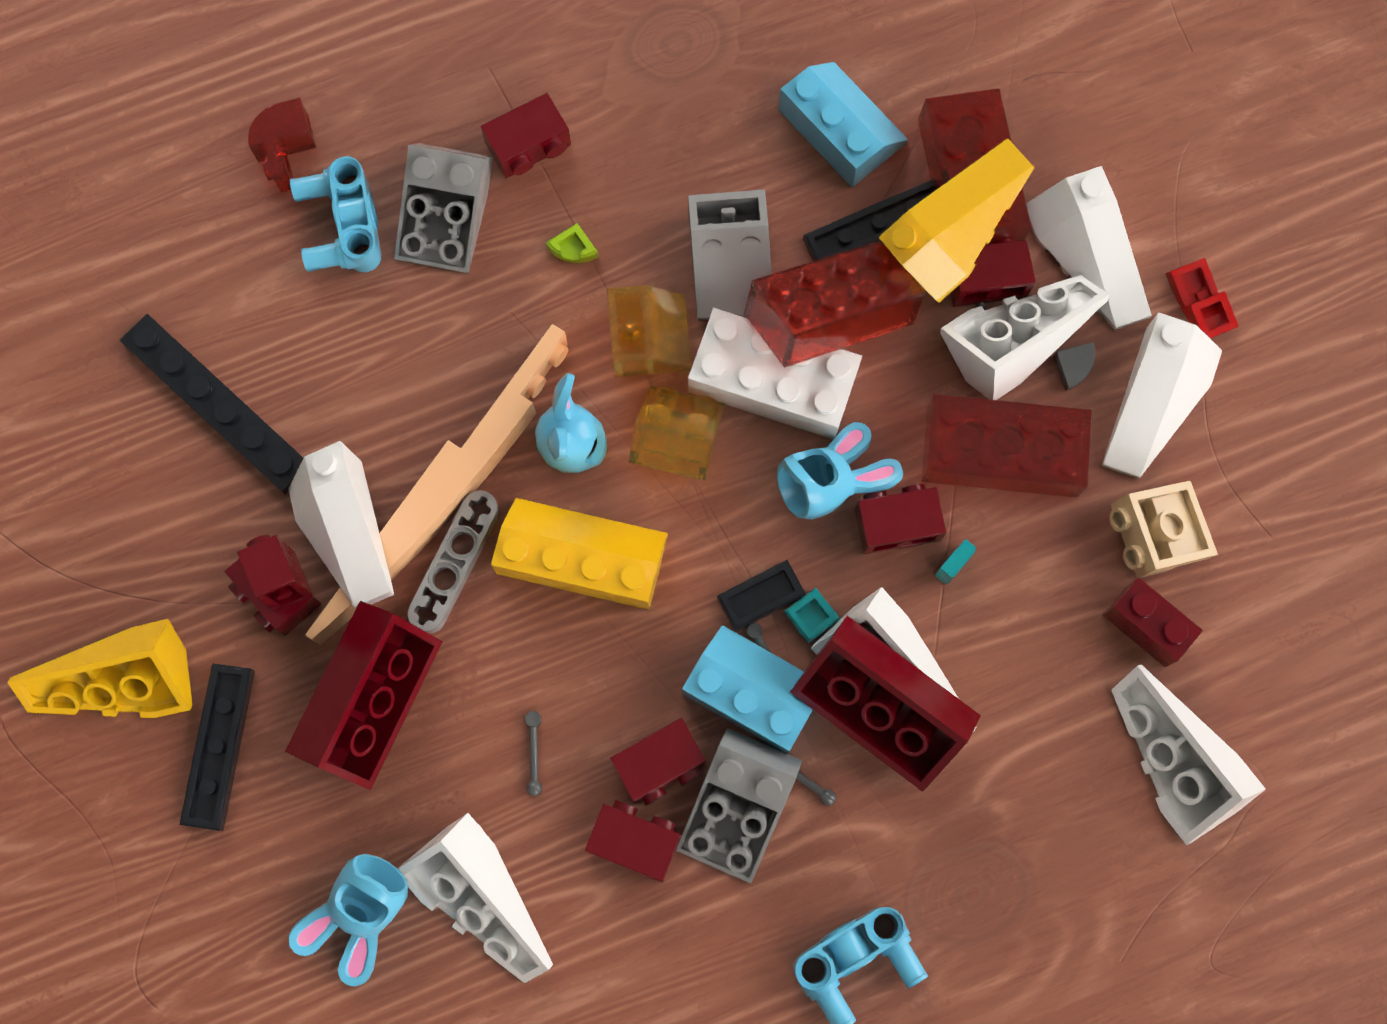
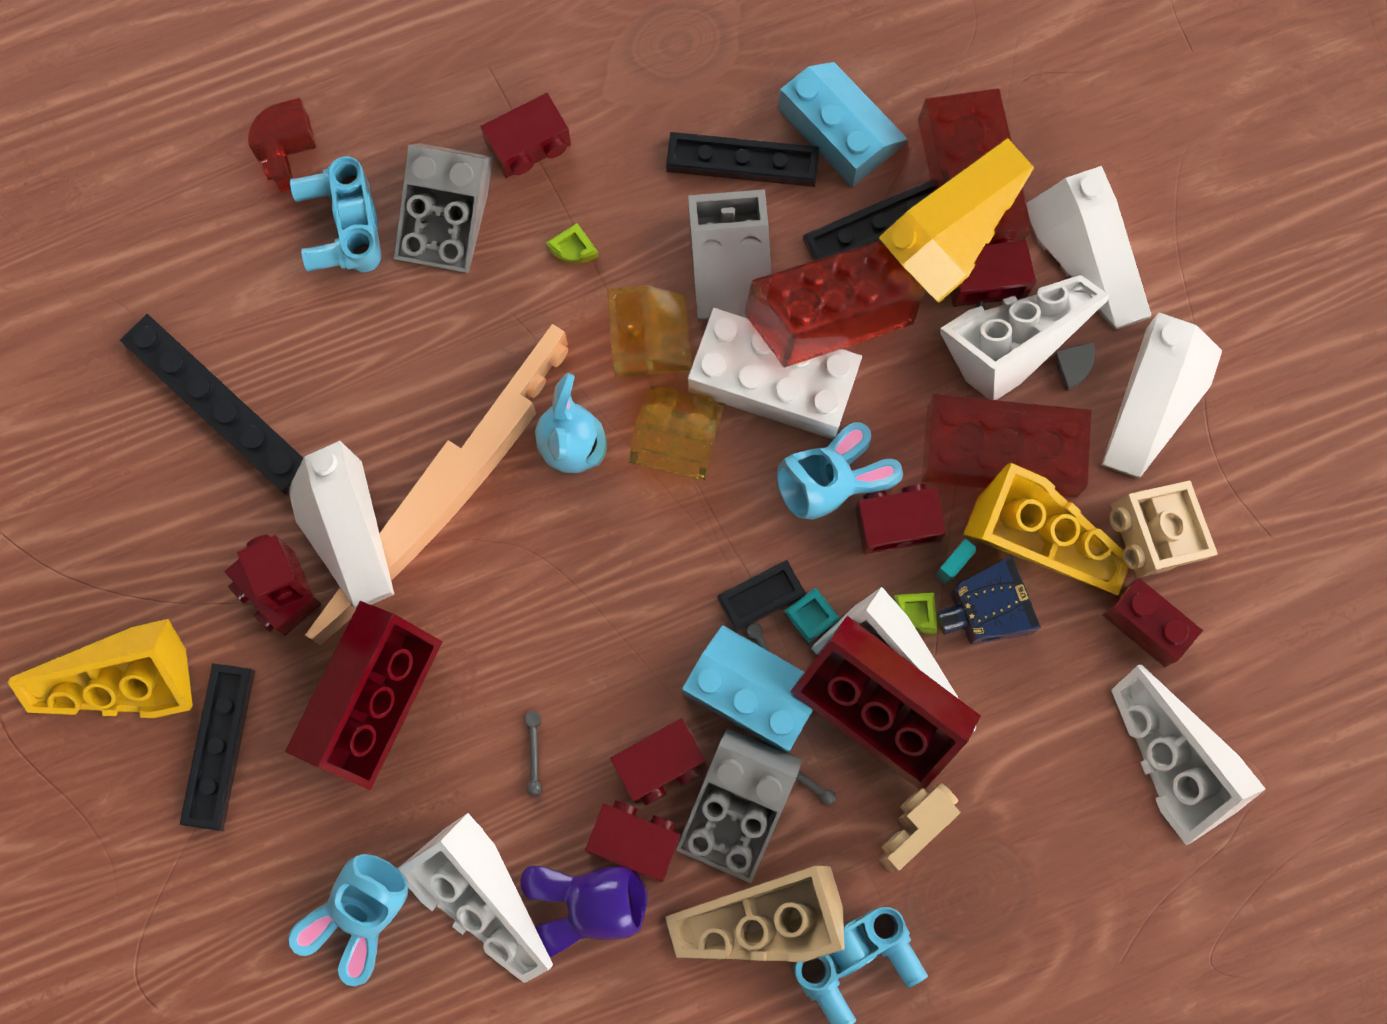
light grey beam [408,490,499,634] -> none
yellow slope [491,498,668,610] -> none
red slope [1165,258,1239,338] -> none
none -> dark purple piece [520,866,648,957]
none -> tan wedge [665,866,844,962]
none -> black tile [666,132,819,187]
none -> tan plate [879,783,961,872]
none -> lime tile [893,593,937,634]
none -> dark blue torso [936,556,1041,644]
none -> yellow wedge [963,463,1129,596]

